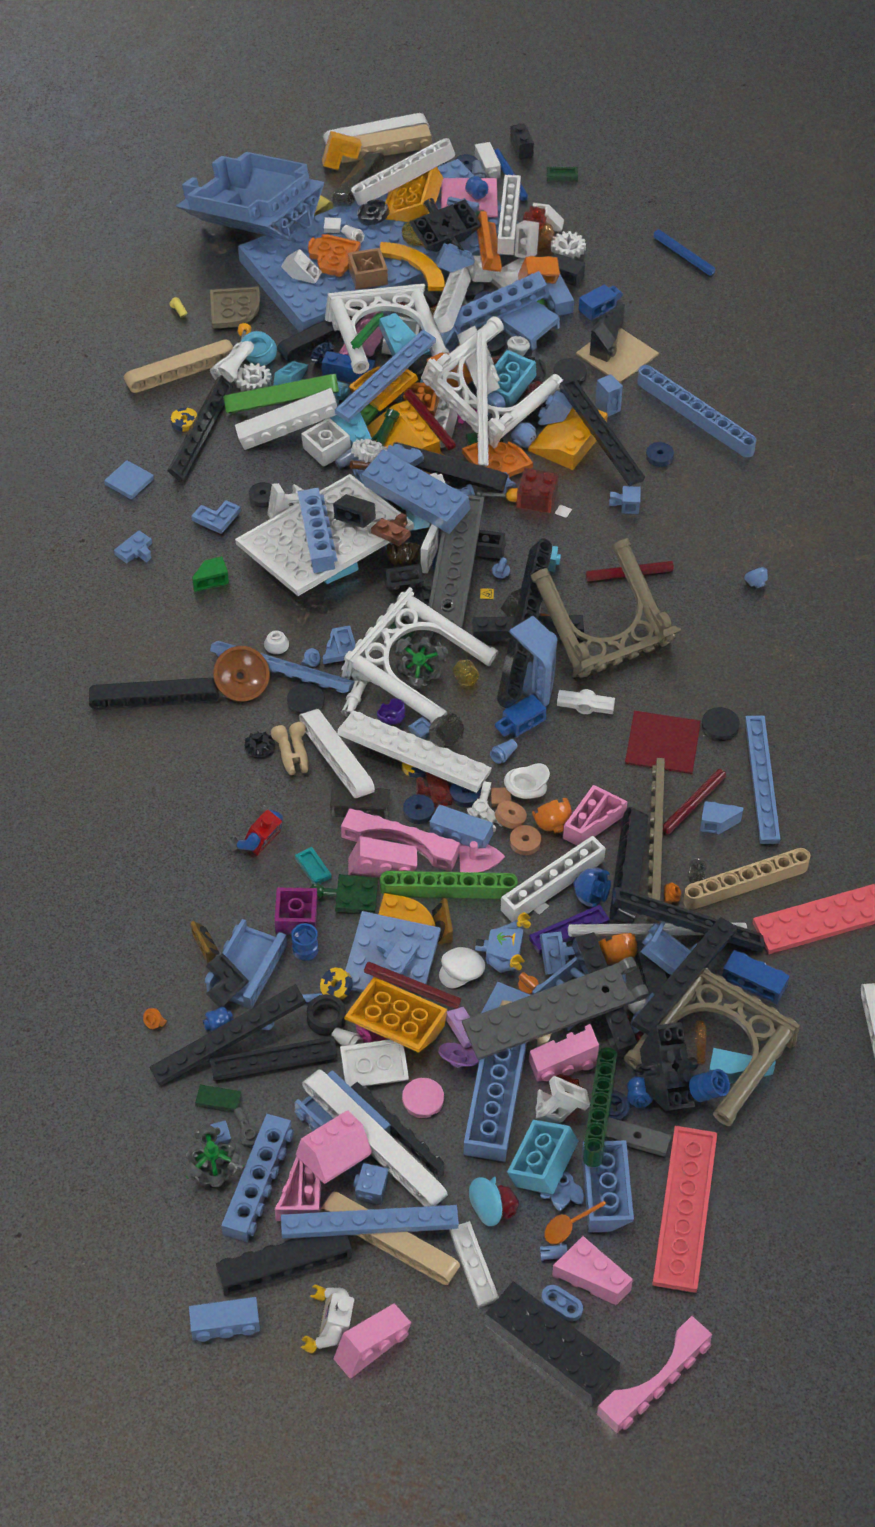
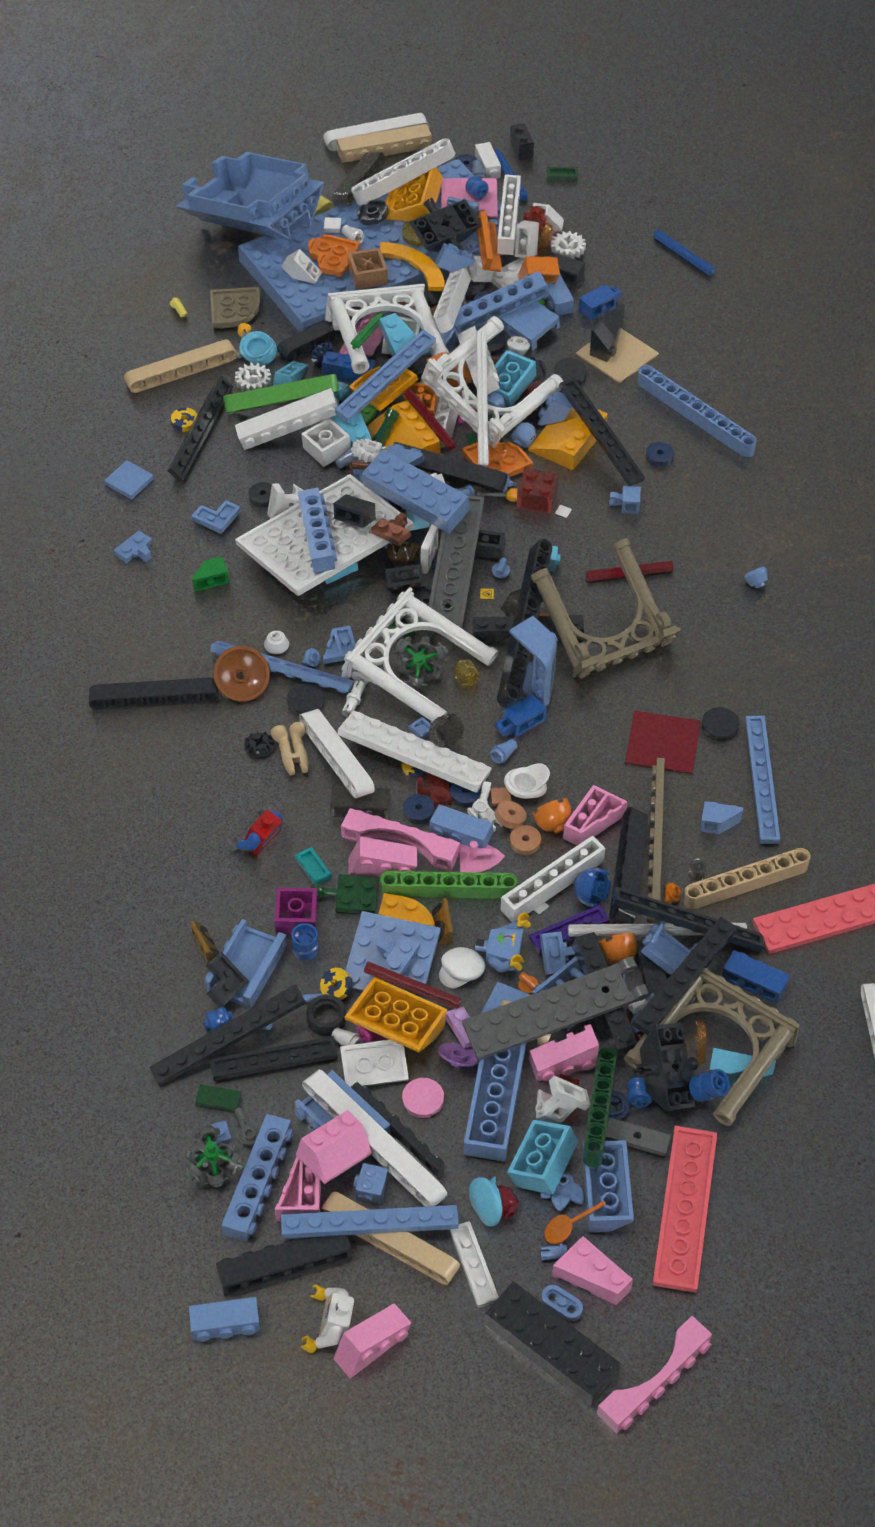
orange plate [143,1008,167,1029] -> none
white piece [210,341,254,382] -> none
light orange panel [322,131,362,170] -> none
dark purple hair [377,698,405,726] -> none
white piece [557,689,615,714] -> none
medium blue panel [595,374,623,417] -> none
dark red axle [662,768,726,834] -> none

